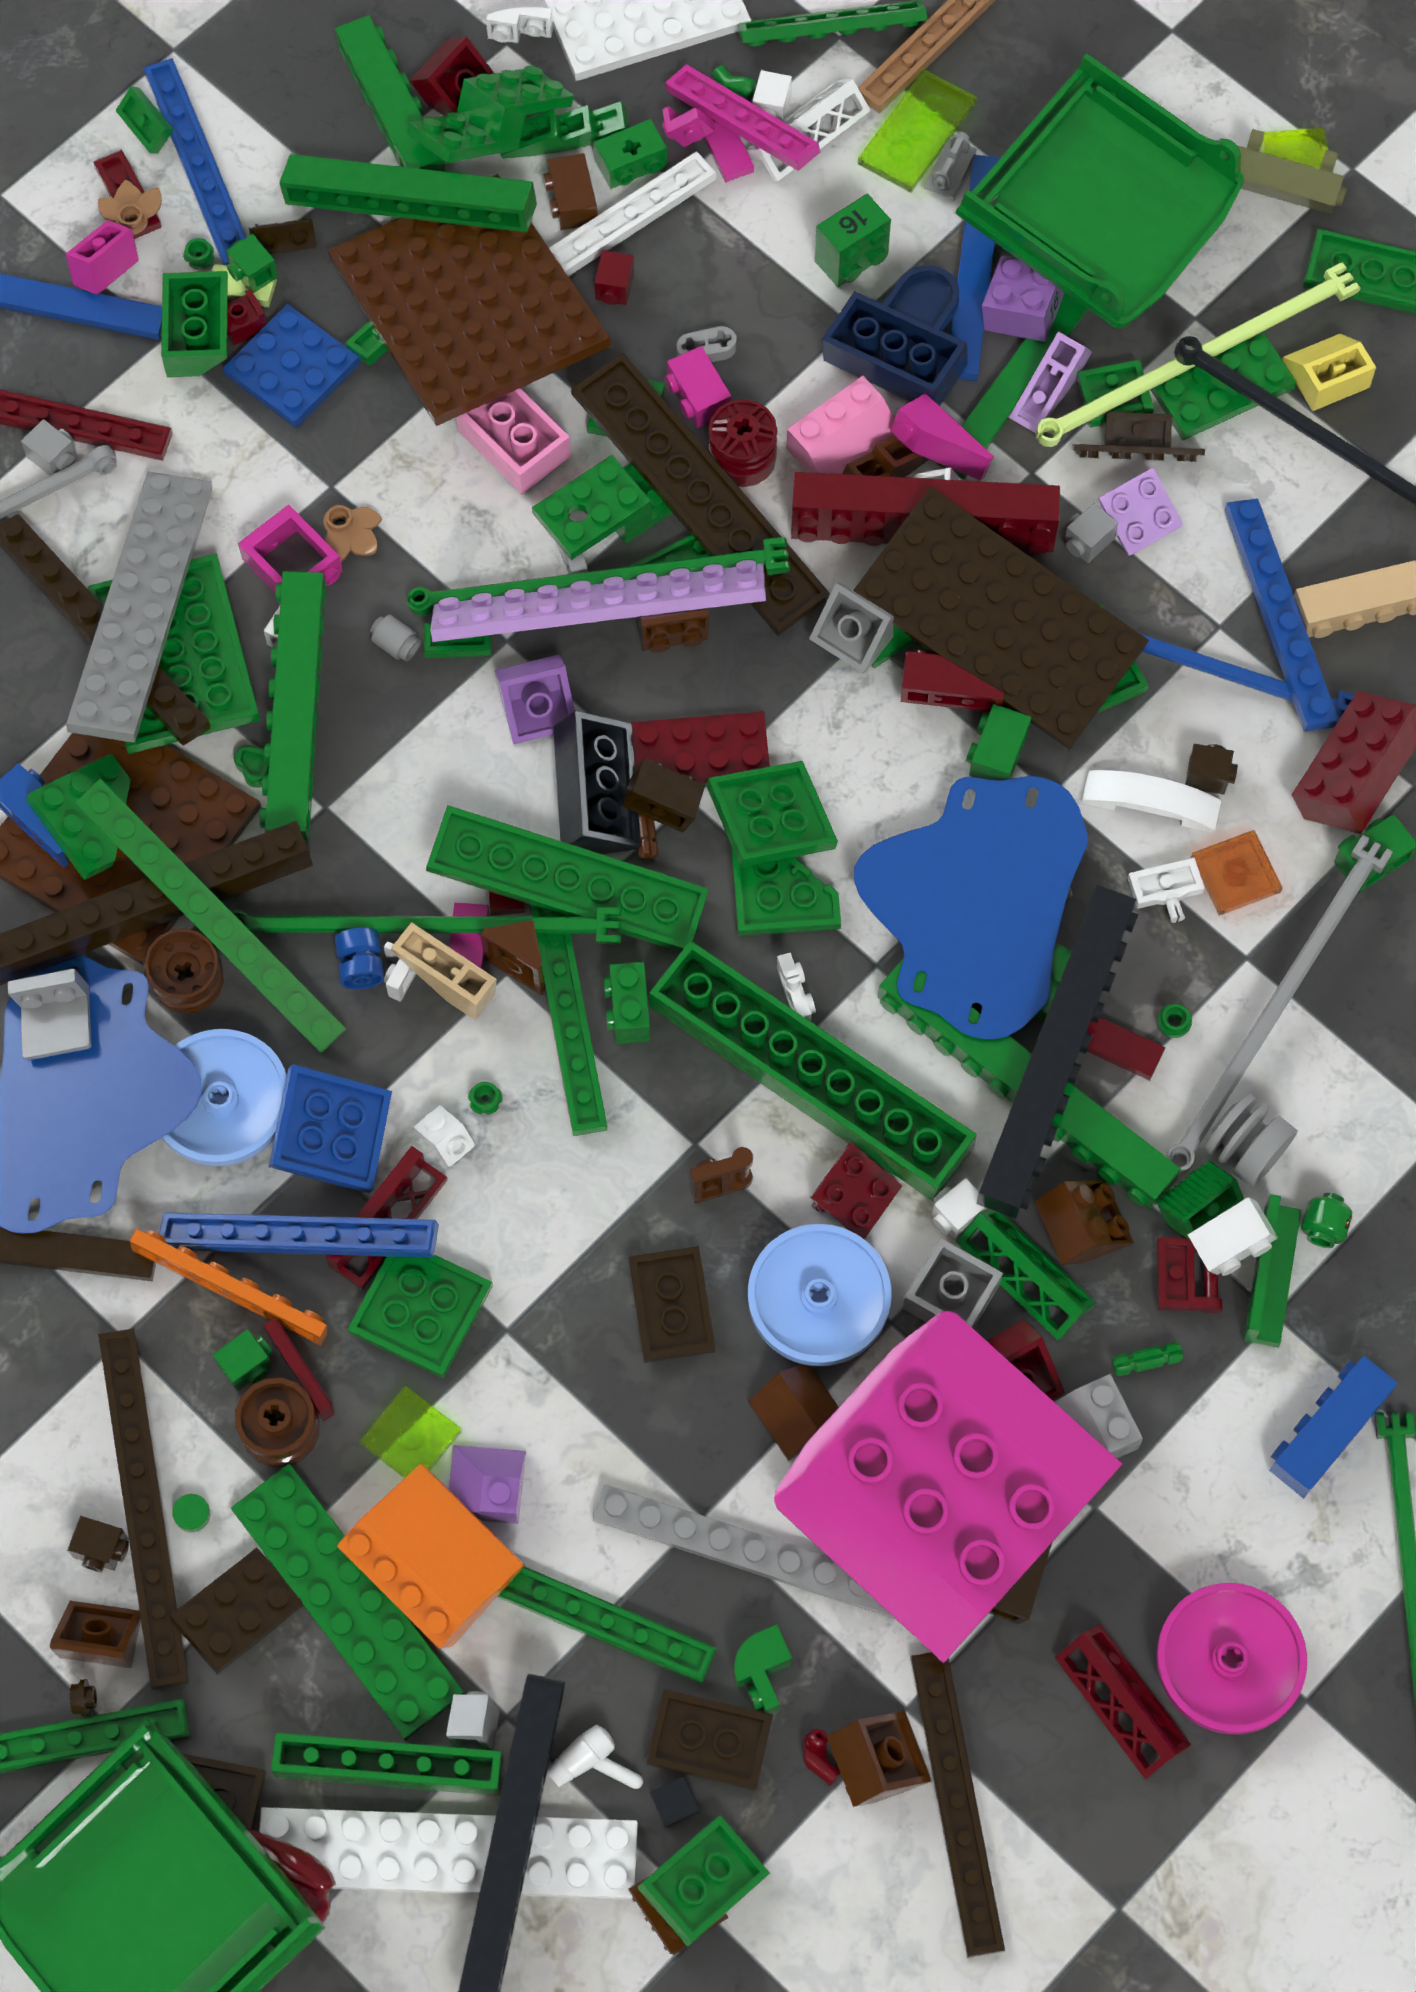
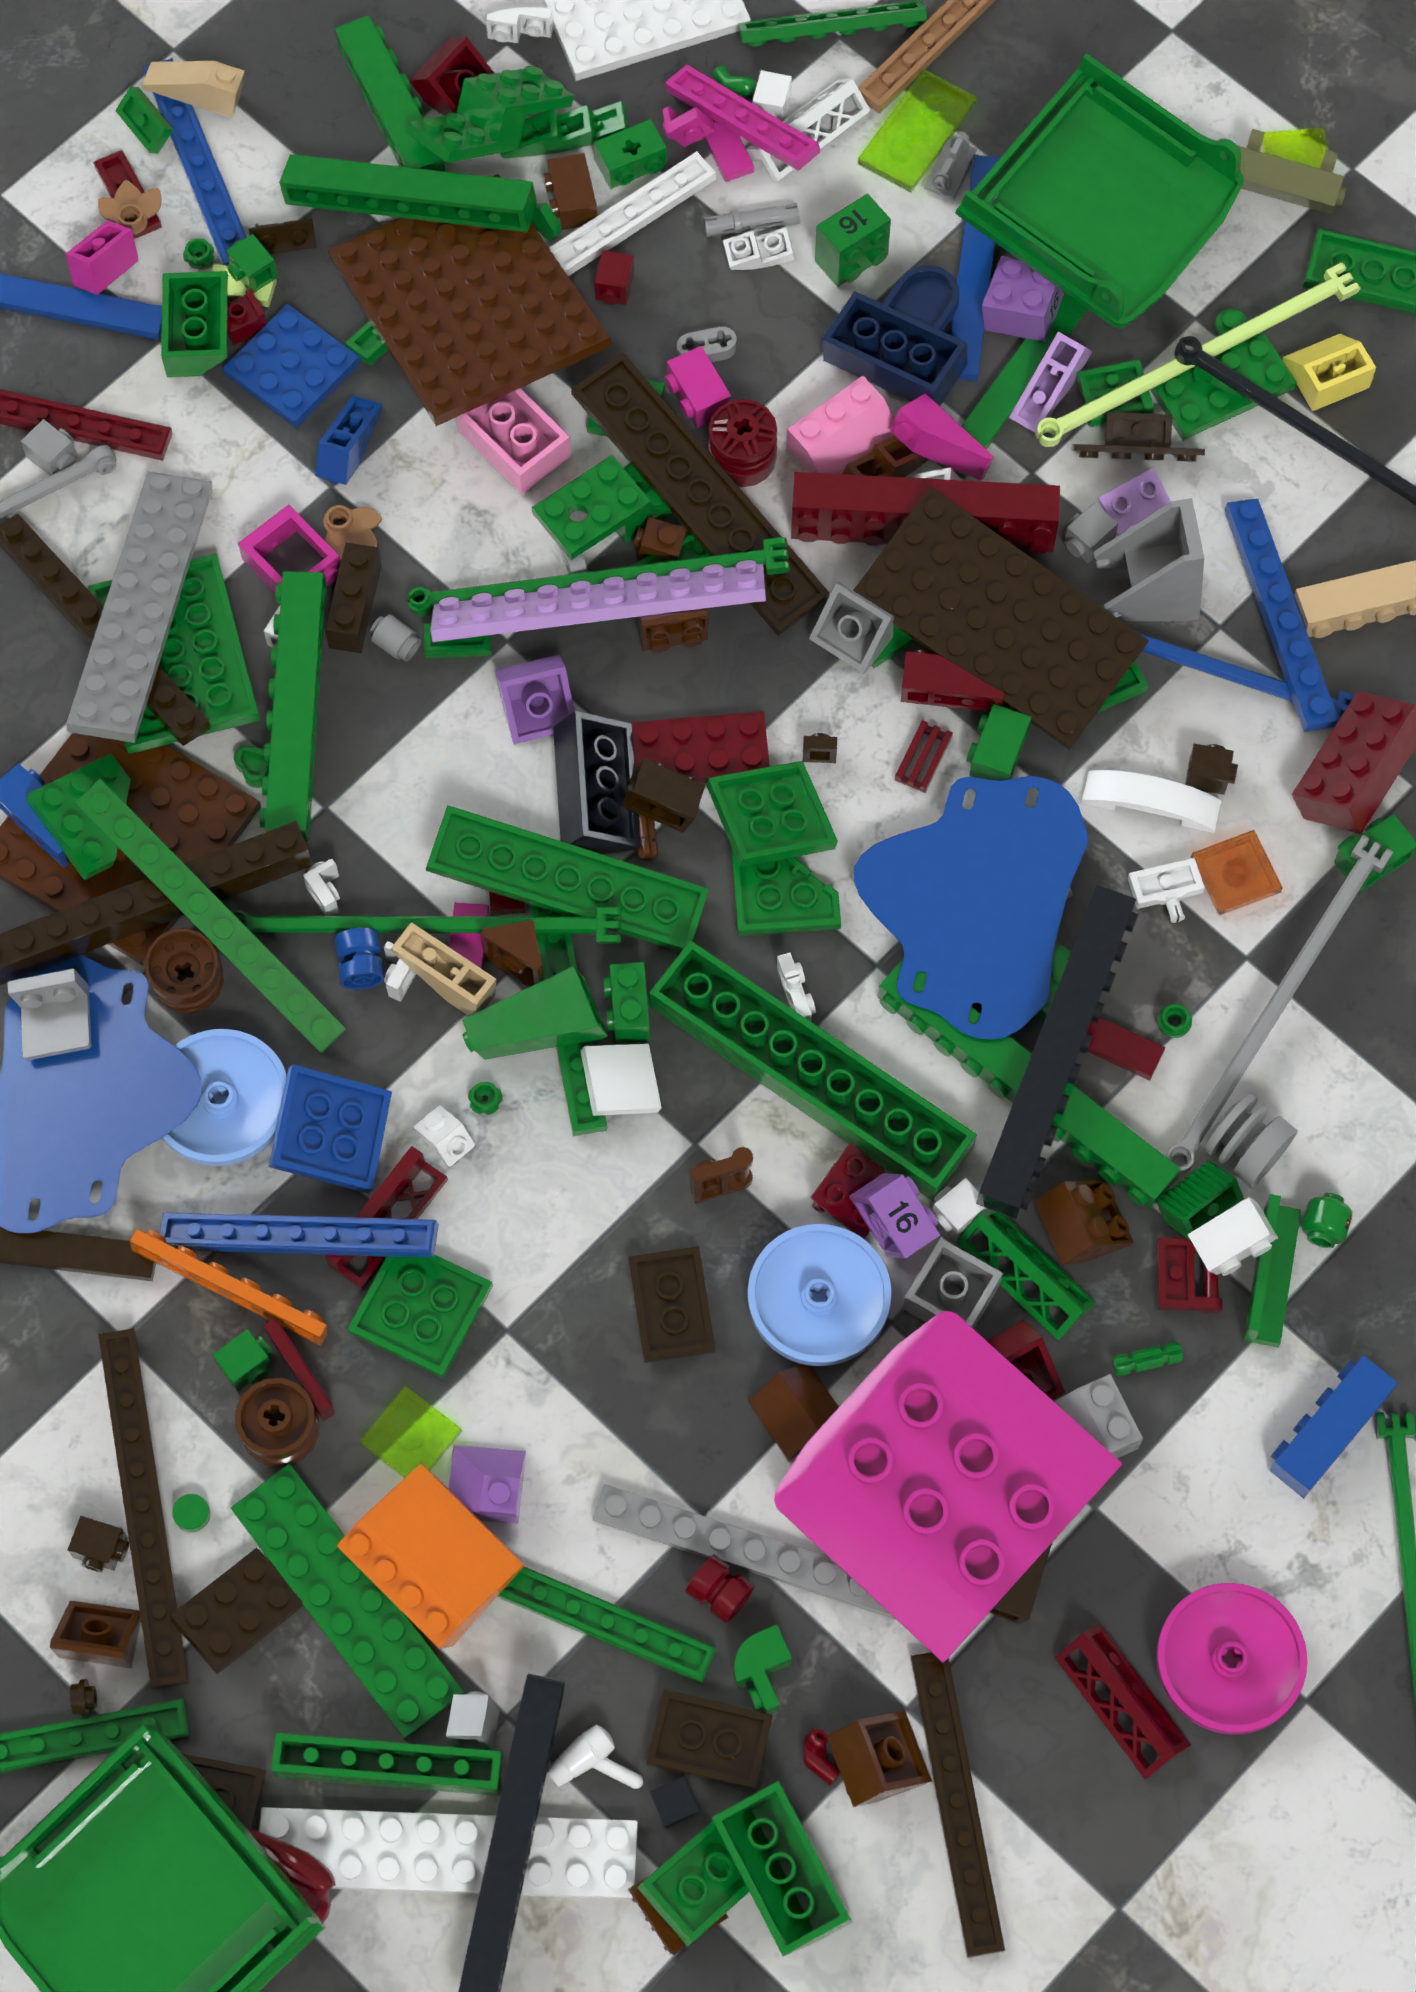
none -> tan slope [142,61,245,118]
none -> white bracket [303,859,340,916]
none -> blue slope [315,395,383,485]
none -> dark brown brick [325,542,382,653]
none -> green slope [462,966,608,1060]
none -> green tile [531,202,562,241]
none -> white tile [580,1044,662,1116]
none -> reddish brown bracket [633,517,687,561]
none -> dark red wheel [685,1554,755,1624]
none -> light grey pin [703,203,800,238]
none -> green slope [711,1781,853,1957]
none -> white slope [723,227,796,270]
none -> dark brown plate [803,733,837,763]
none -> medium lavender brick [849,1173,940,1259]
none -> dark red tile [895,720,953,793]
none -> light grey ladder [1094,498,1204,621]
none -> green plate [1215,309,1248,335]

